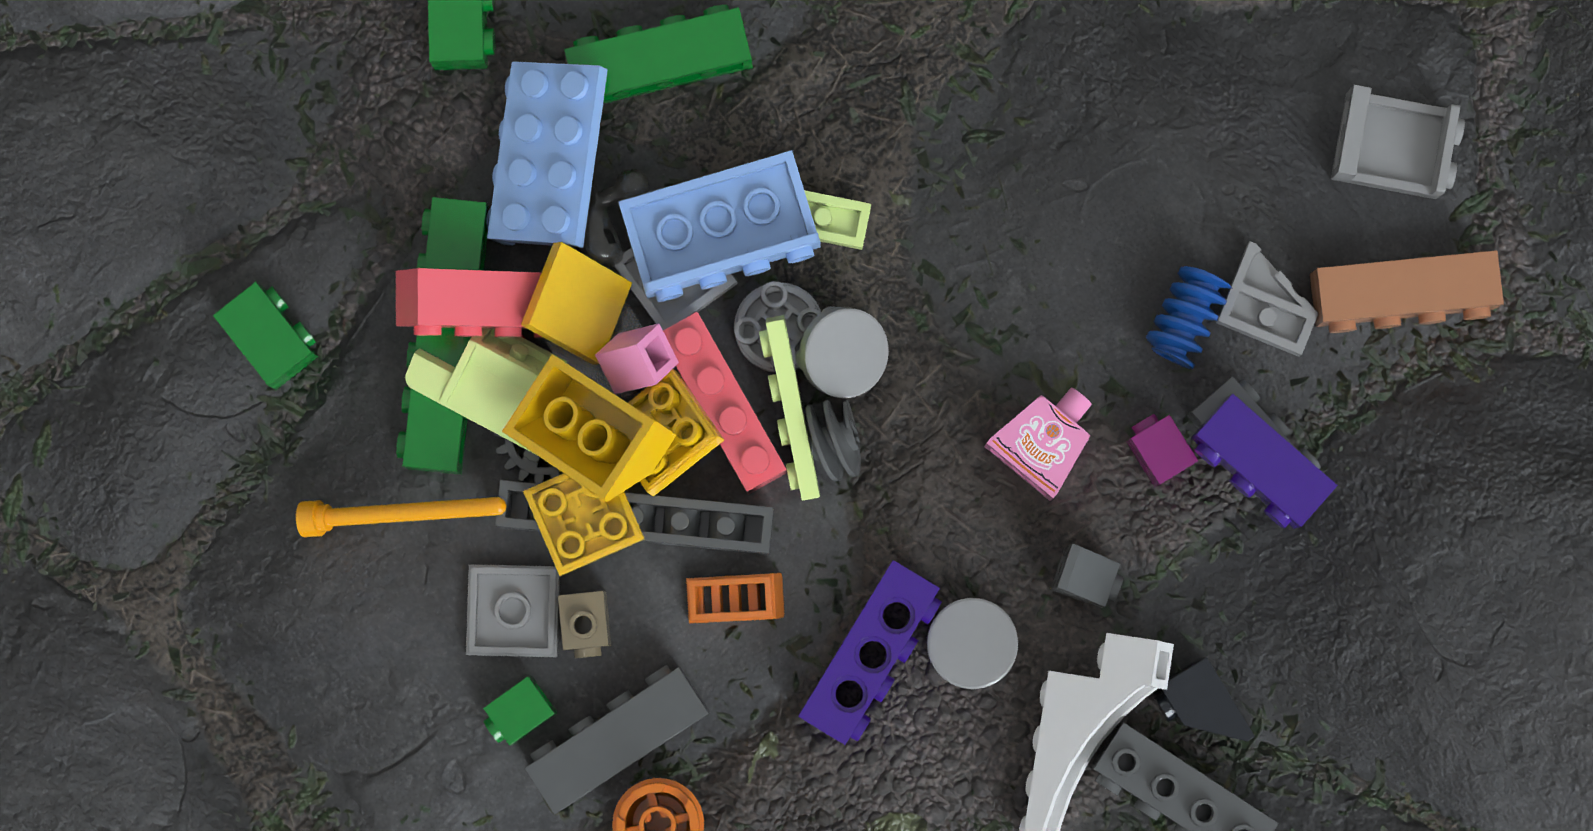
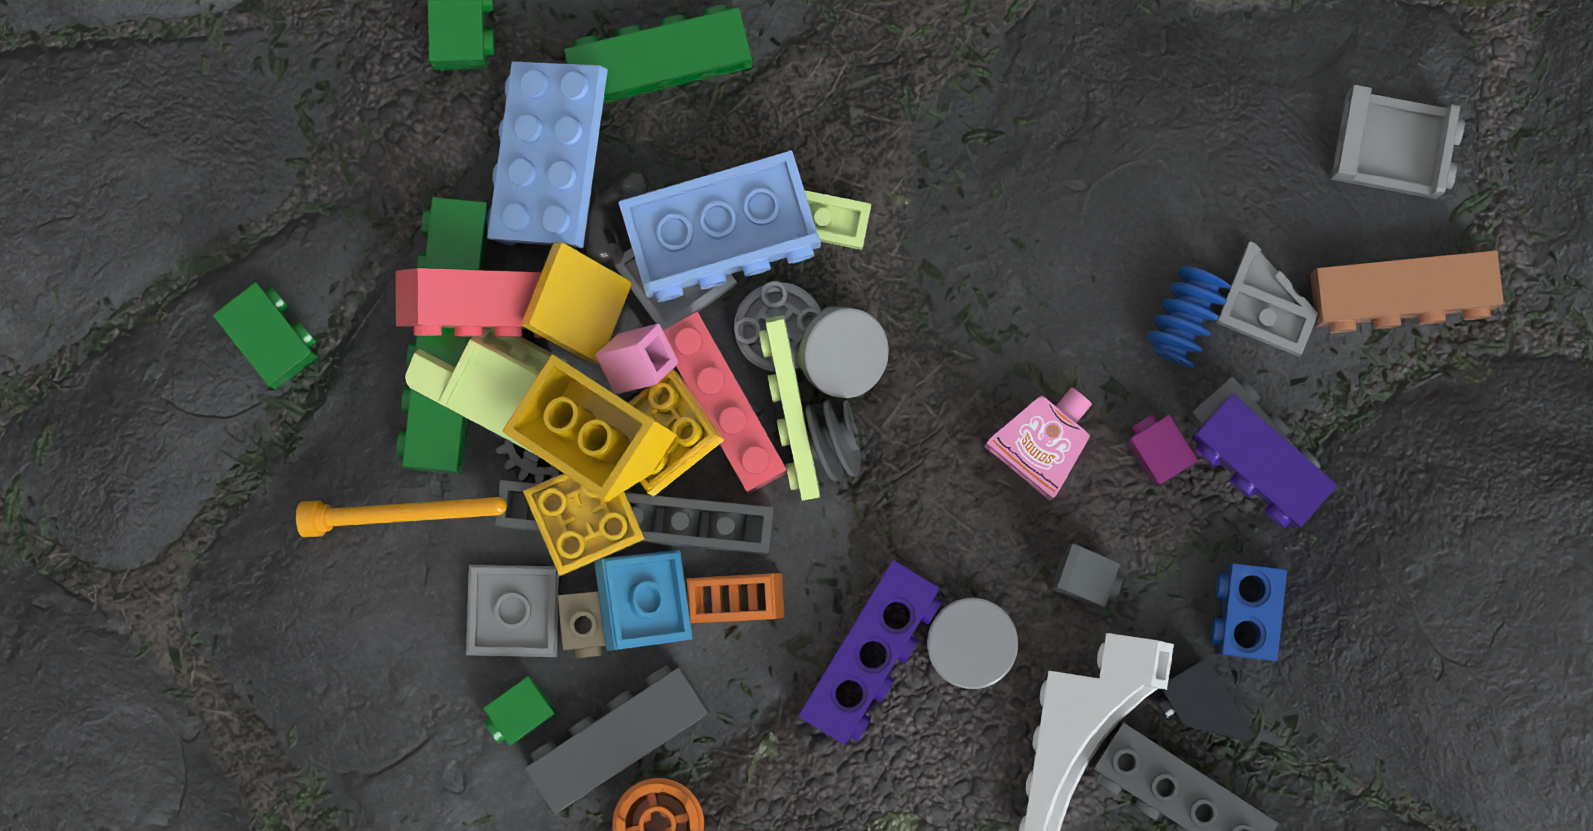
none -> dark azure tile [594,550,693,651]
none -> blue brick [1211,563,1287,661]

